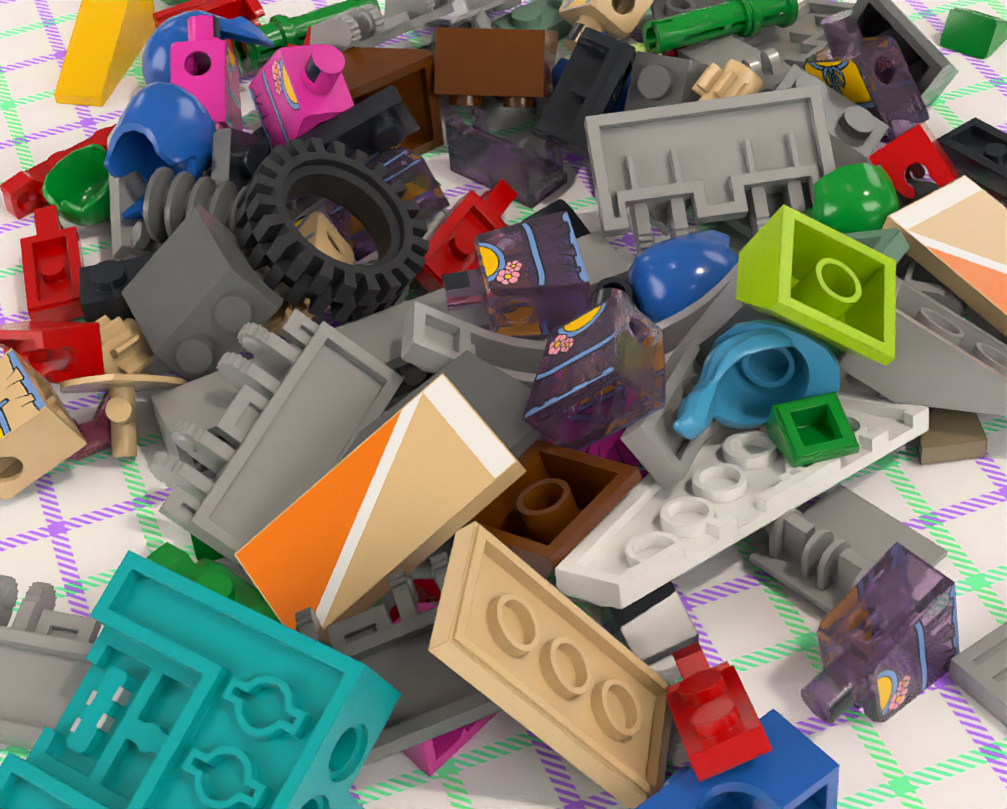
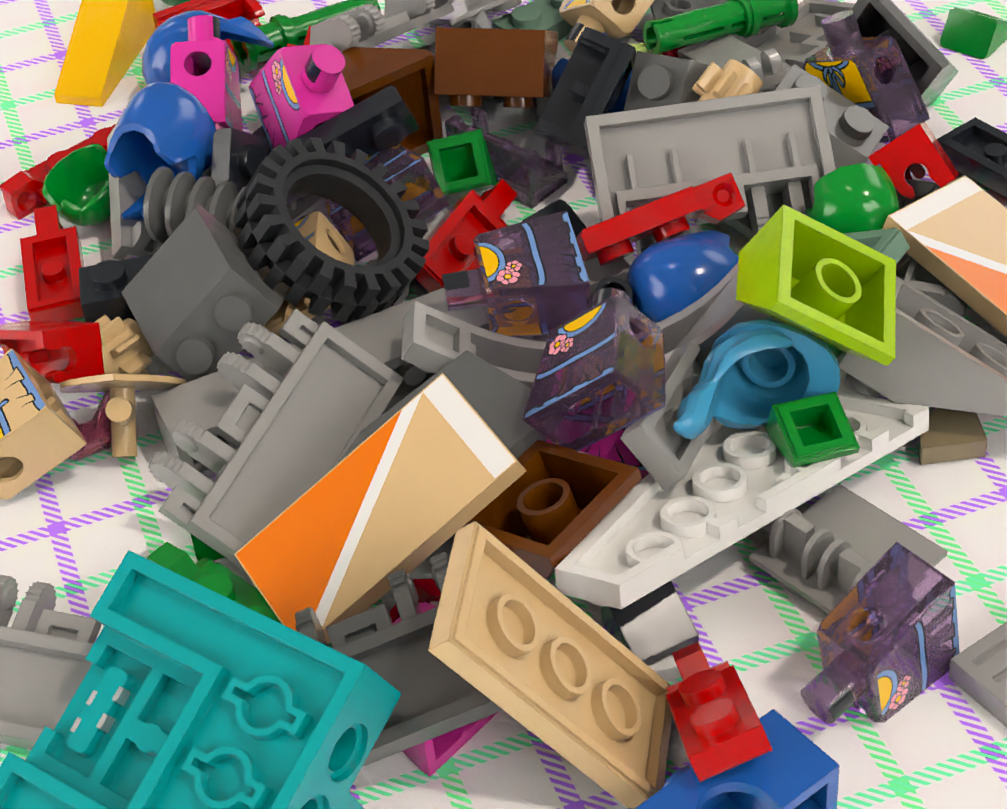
none -> green slope [427,129,498,198]
none -> red hinge [576,173,745,266]

